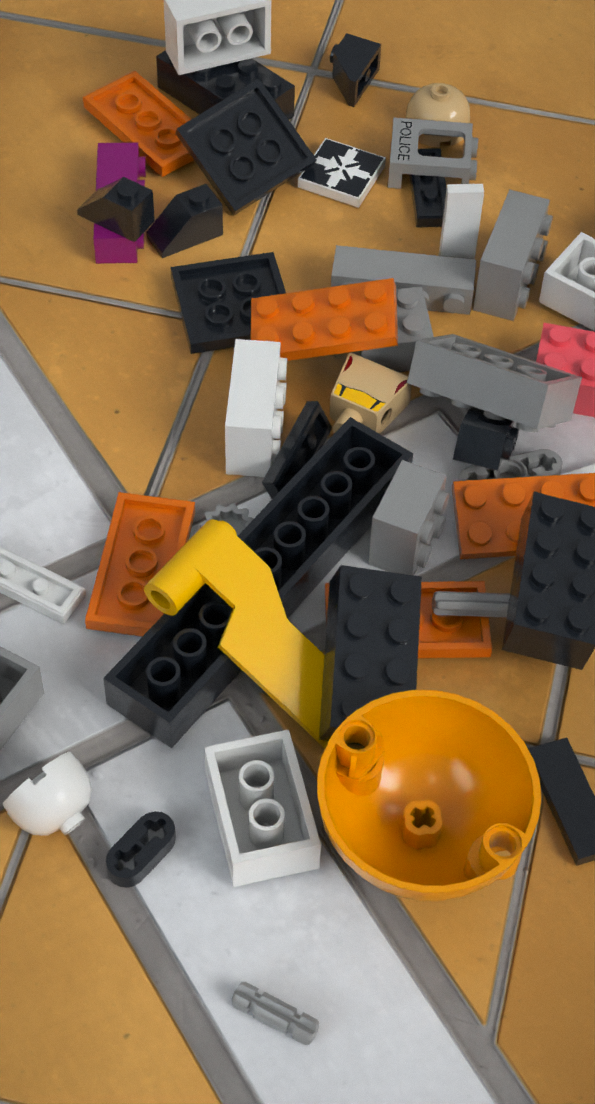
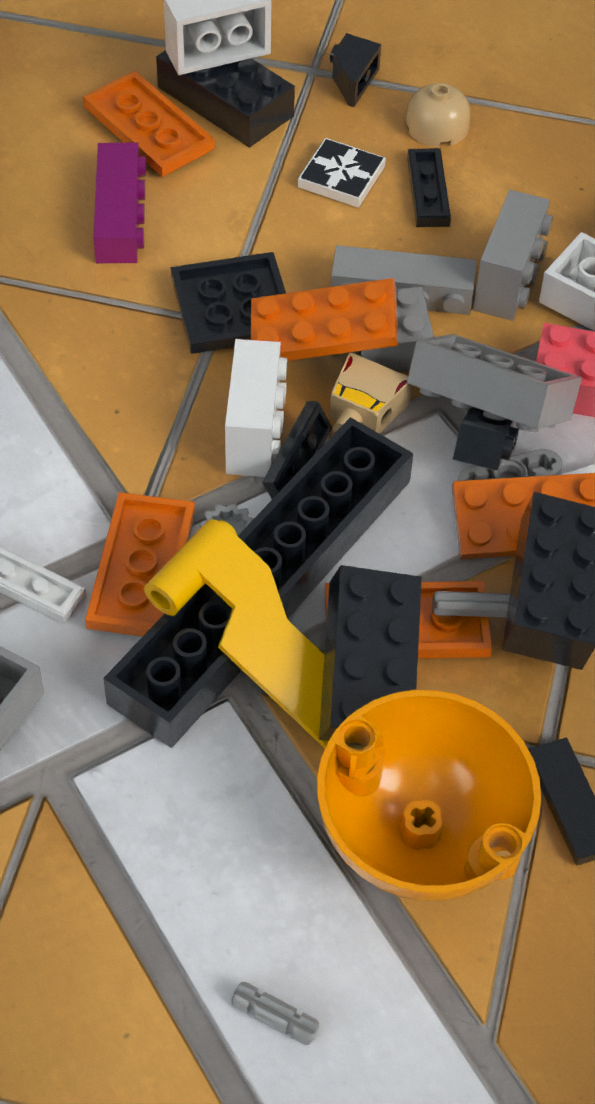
white cylinder [3,752,92,836] -> none
black slope [77,177,155,242] -> none
black beam [105,811,176,888] -> none
black slope [146,184,223,258] -> none
black plate [175,78,317,216] -> none
white brick [204,730,321,887] -> none
light grey brick [368,460,450,575] -> none
light grey window [388,117,478,189] -> none
white tile [438,184,484,259] -> none

